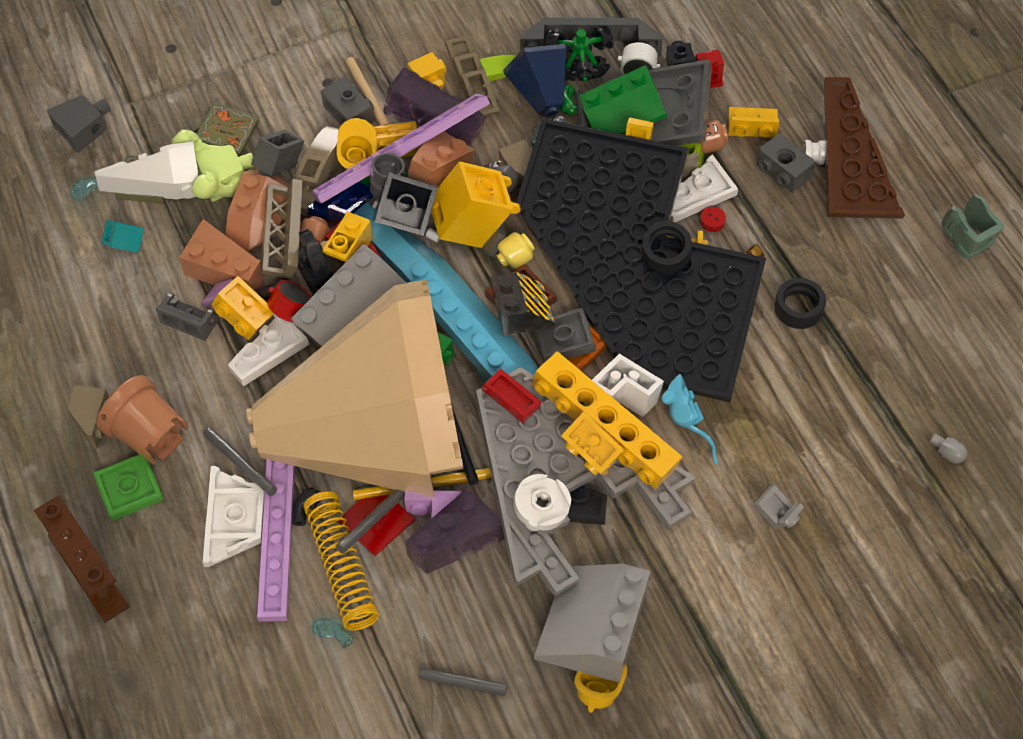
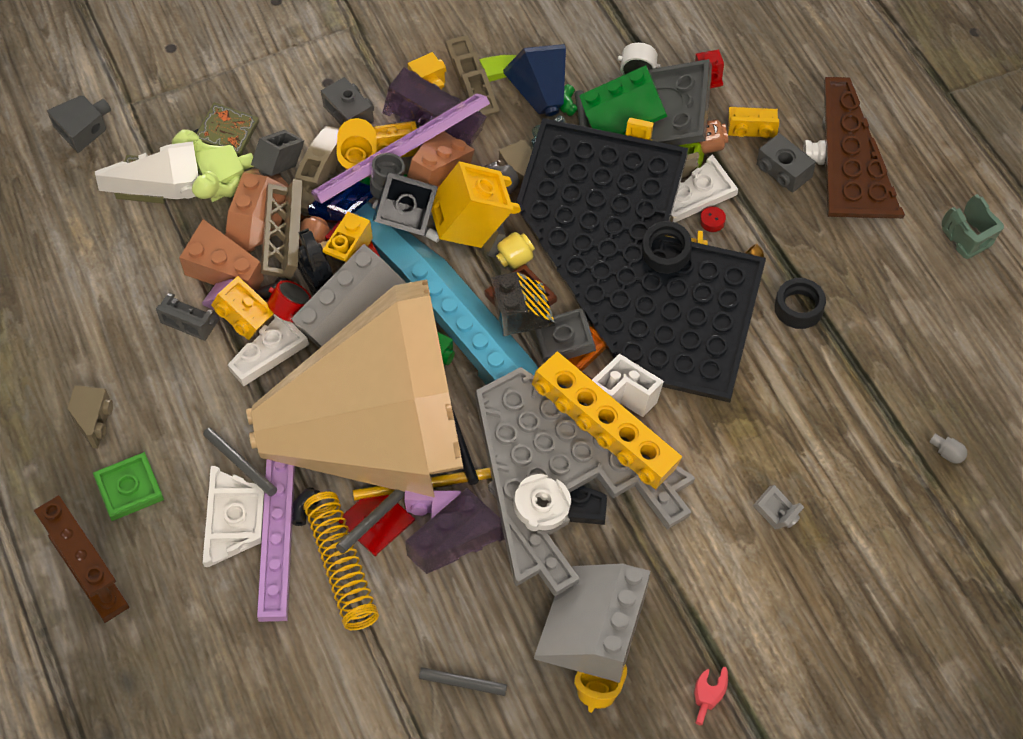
clear light blue arm [70,177,98,201] -> none
nougat piece [96,375,188,464] -> none
teal panel [101,219,144,252] -> none
clear light blue arm [311,618,354,648] -> none
tan bar [345,57,390,126] -> none
red tile [482,368,542,424] -> none
dark grey slope [520,18,662,55] -> none
black plant [545,25,614,82] -> none
yellow bracket [561,411,626,476] -> none
medium azure animal [662,374,718,464] -> none
black brick [666,40,696,66] -> none
none -> coral hand [694,667,728,725]

